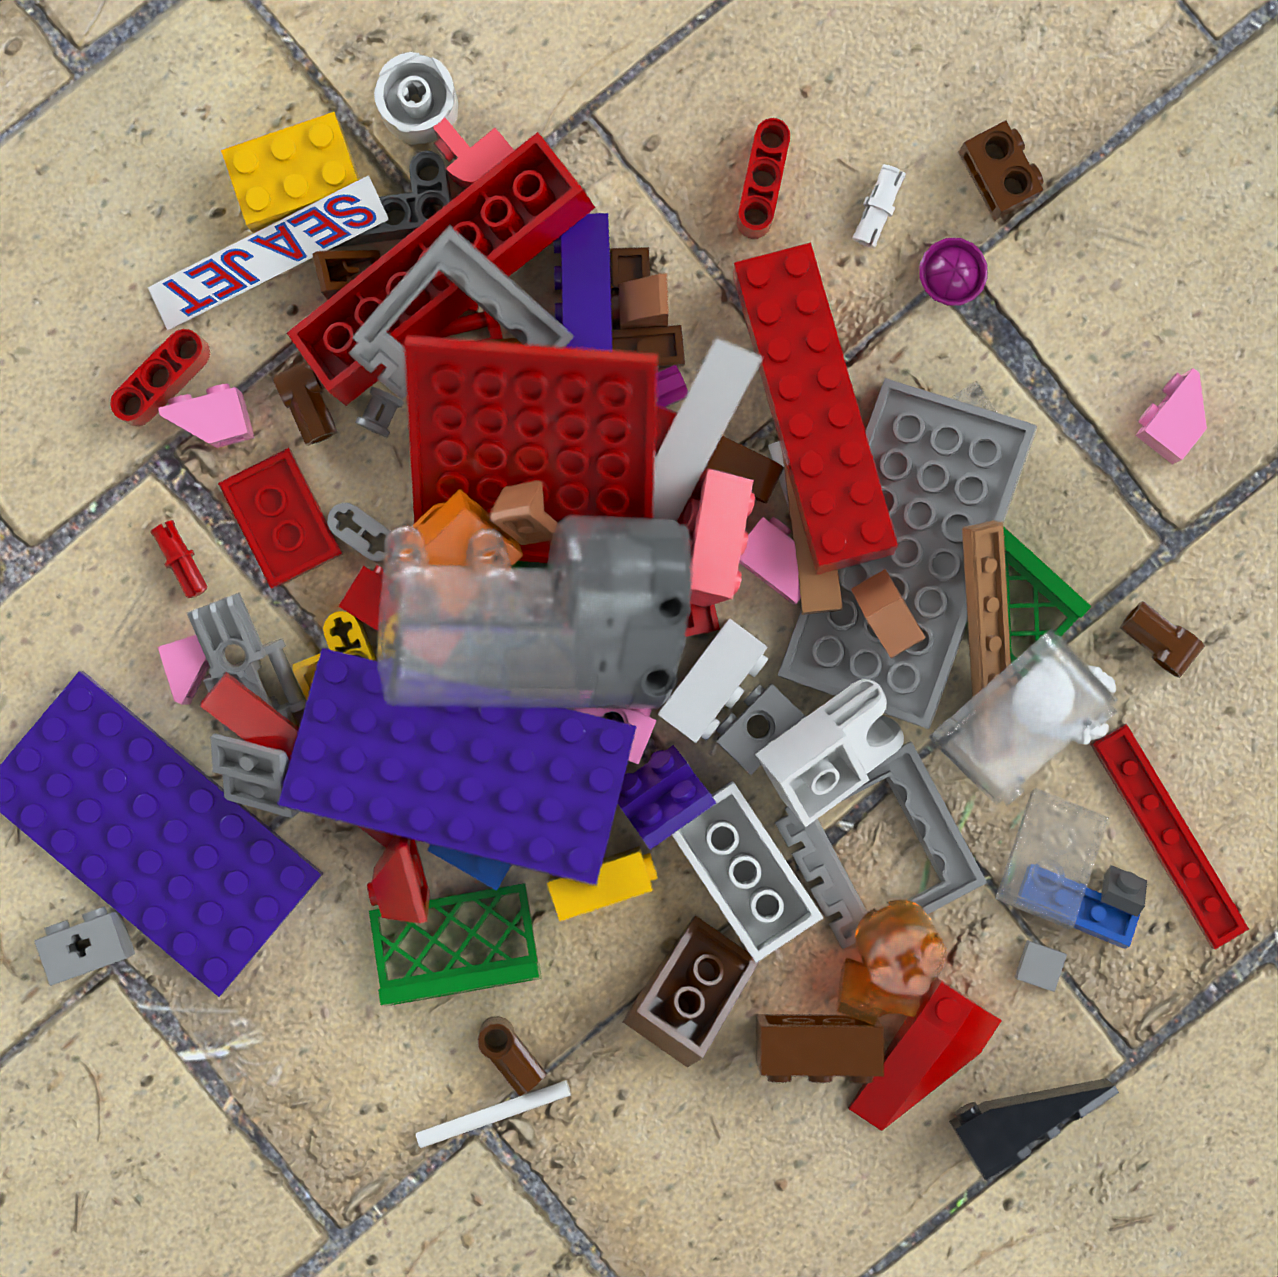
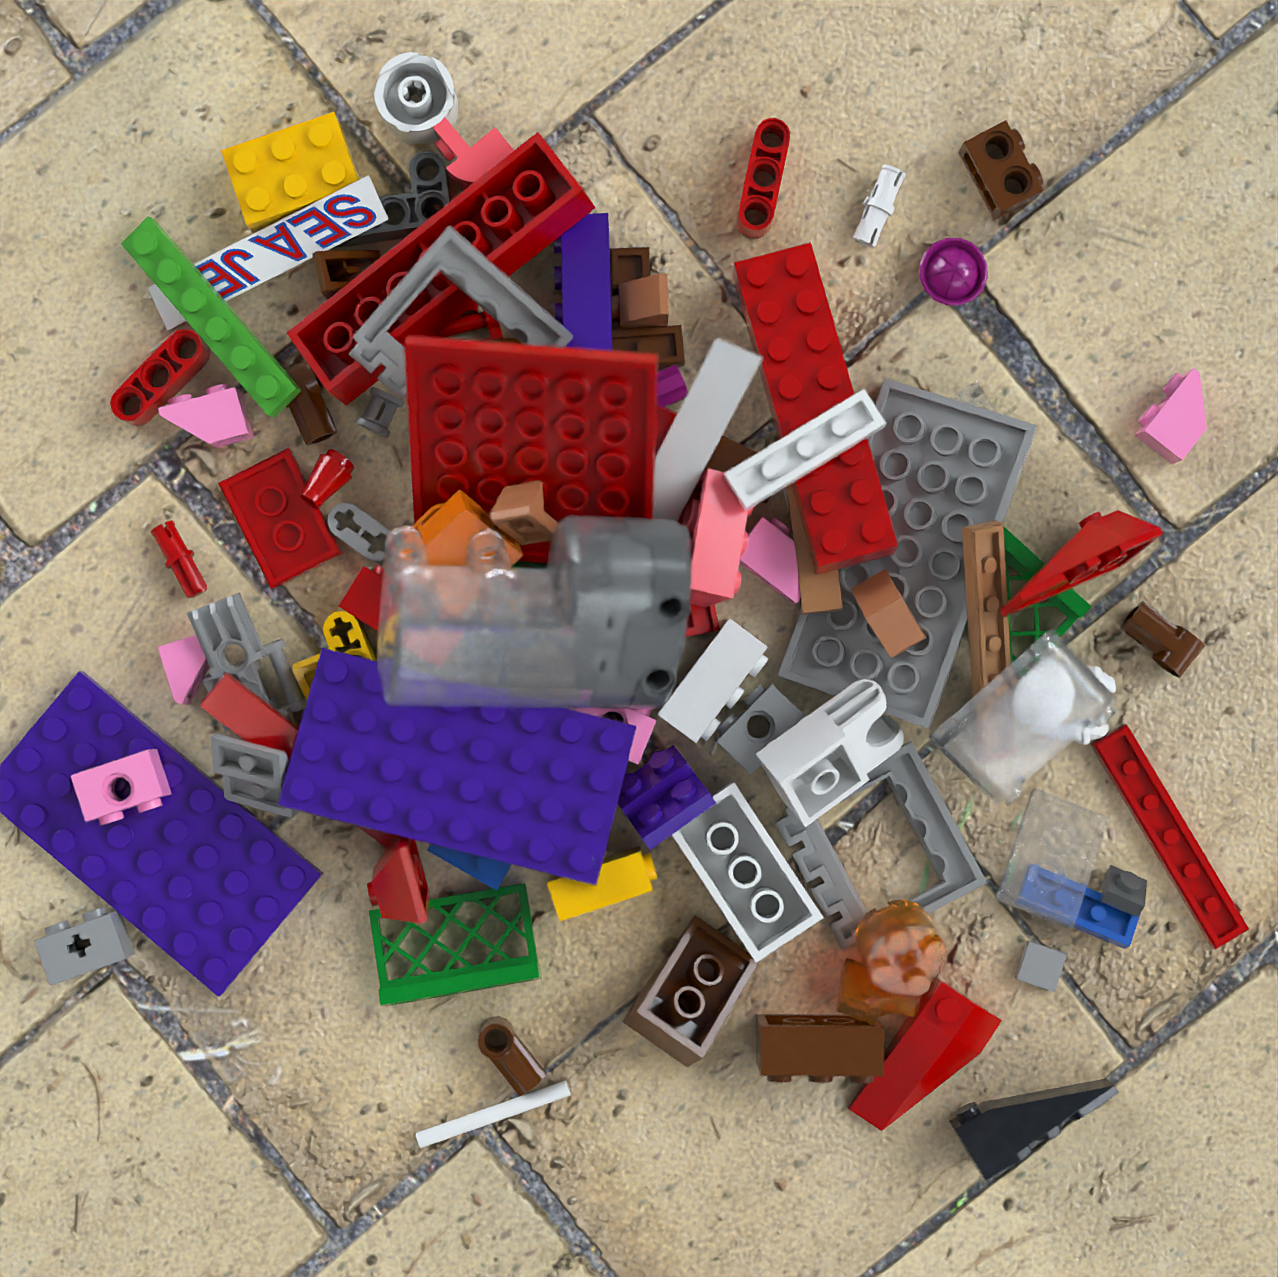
none -> bright pink brick [71,749,172,826]
none -> bright green plate [121,216,302,418]
none -> red cone [299,449,354,510]
none -> white plate [724,389,886,511]
none -> red wedge [999,510,1164,617]

